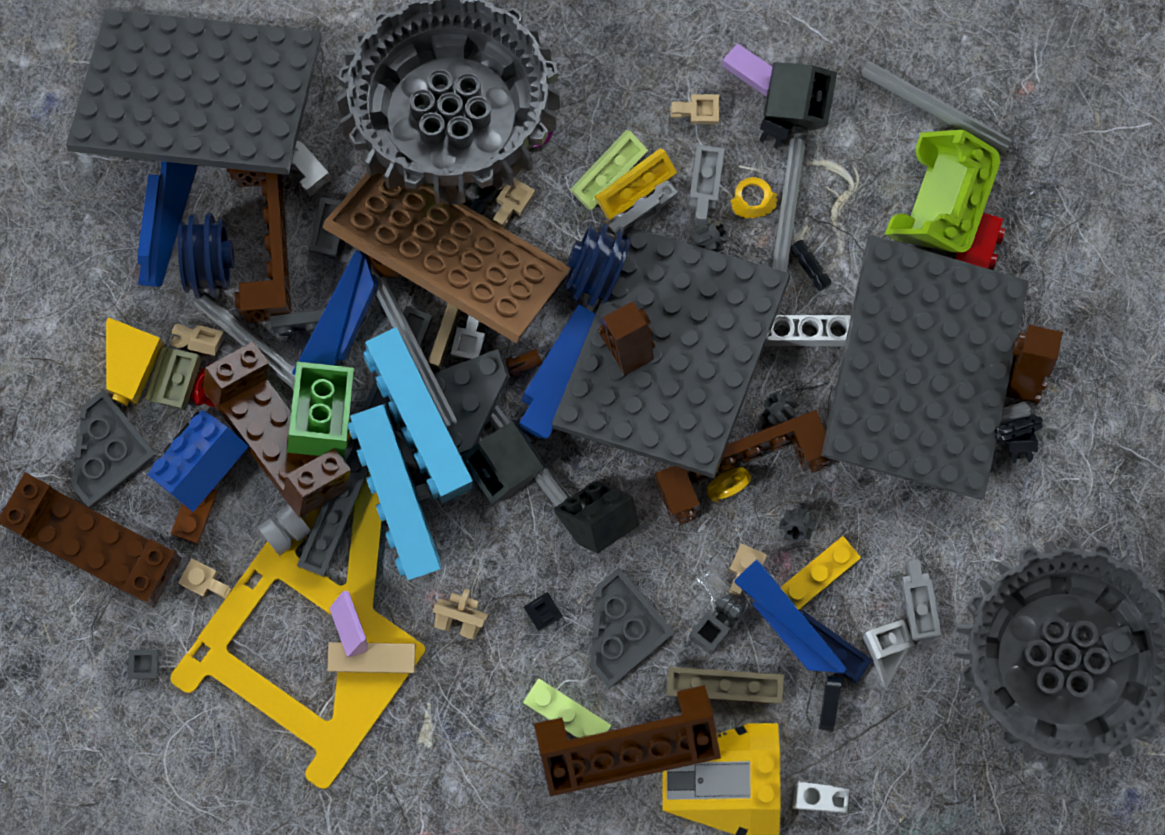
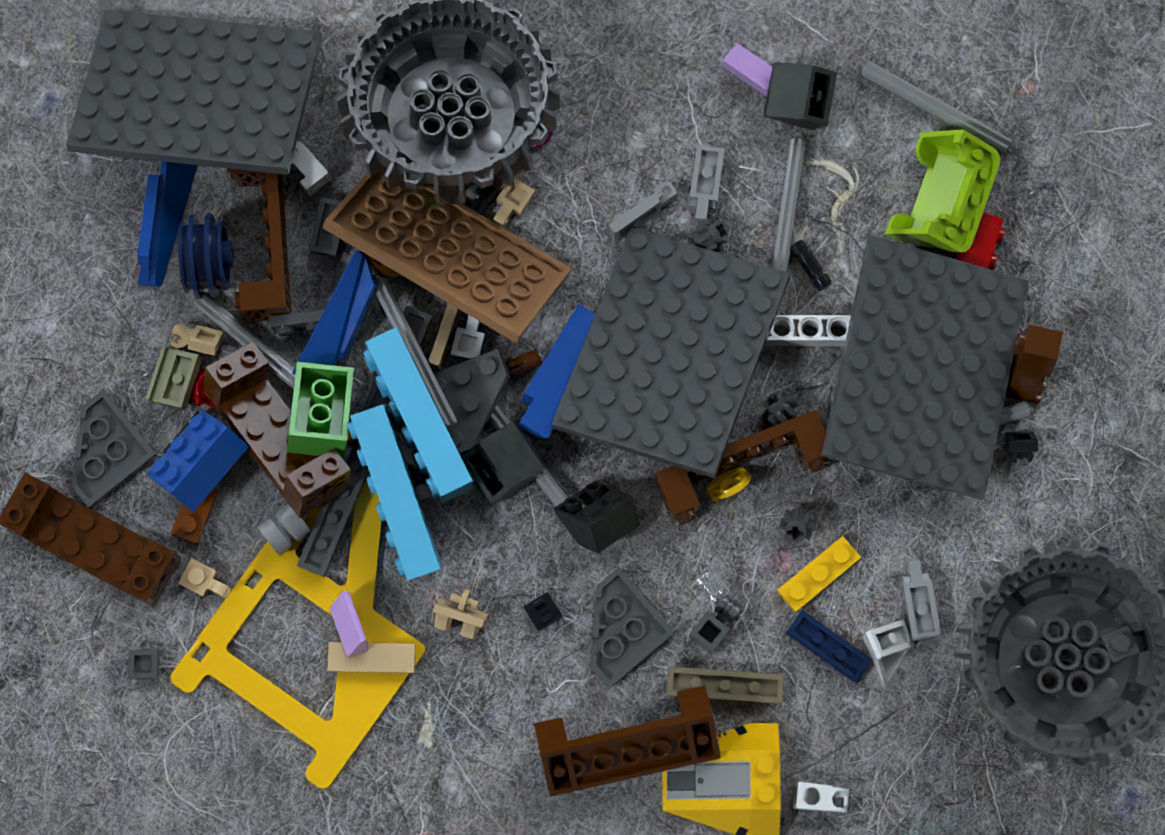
yellow slope [106,317,164,406] -> none
yellowish green plate [523,678,611,738] -> none
dark blue wheel [565,220,631,307] -> none
yellowish green plate [570,130,648,210] -> none
yellow plate [594,148,677,221] -> none
reddish brown wedge [597,301,655,375] -> none
tan plate [670,94,719,125] -> none
tan plate [729,543,767,597] -> none
yellow piece [731,177,778,219] -> none
blue wedge [734,559,847,674] -> none
black tile [759,117,793,149] -> none
black beam [818,675,842,732] -> none
black axle [994,414,1043,443] -> none

